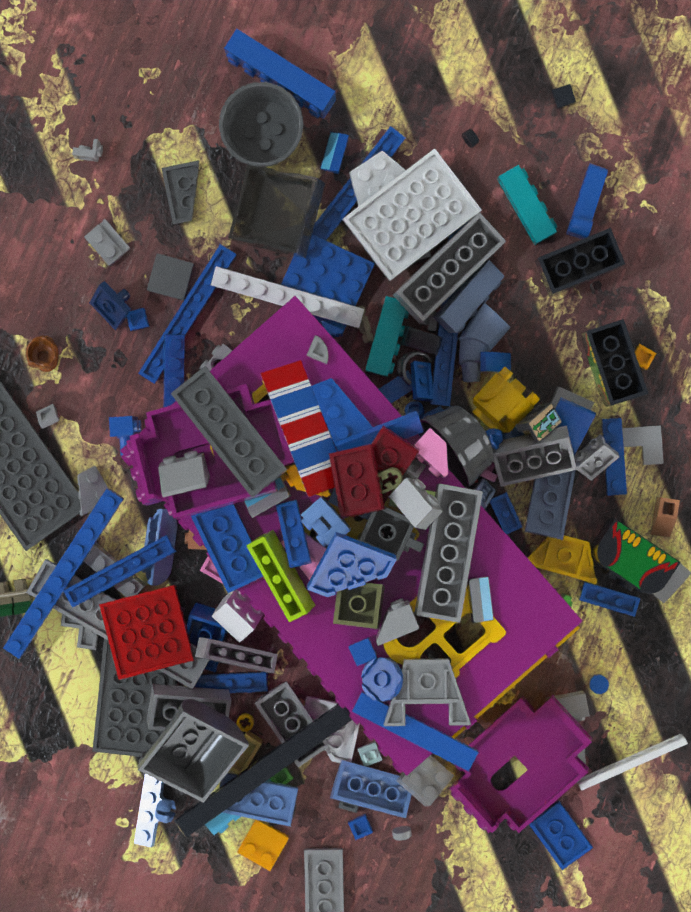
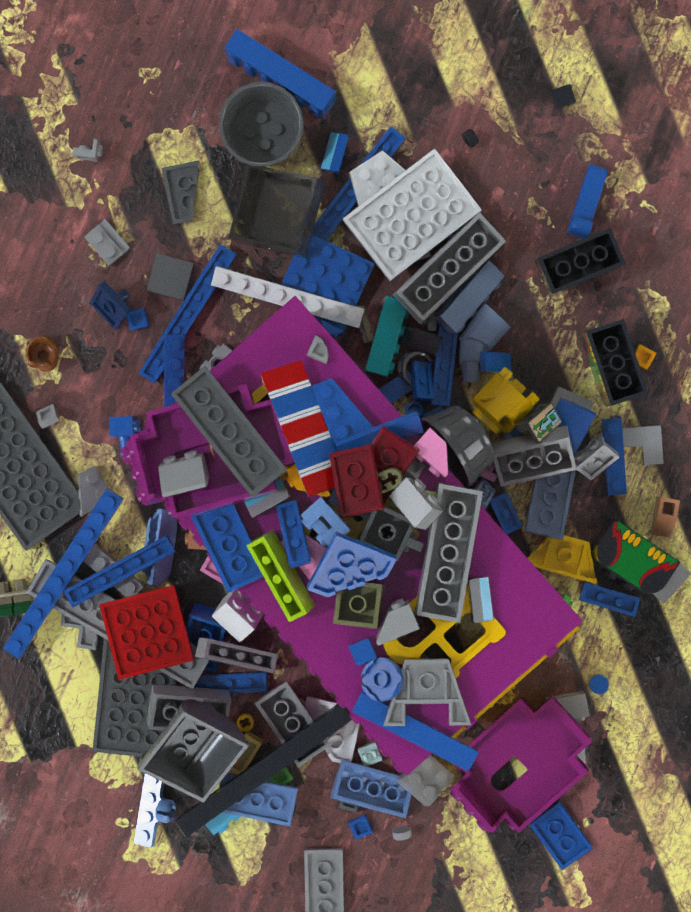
light orange plate [237,819,289,871] -> none
blue tile [485,429,503,450] -> none
teal brick [497,165,557,245] -> none
white tile [577,734,688,791] -> none

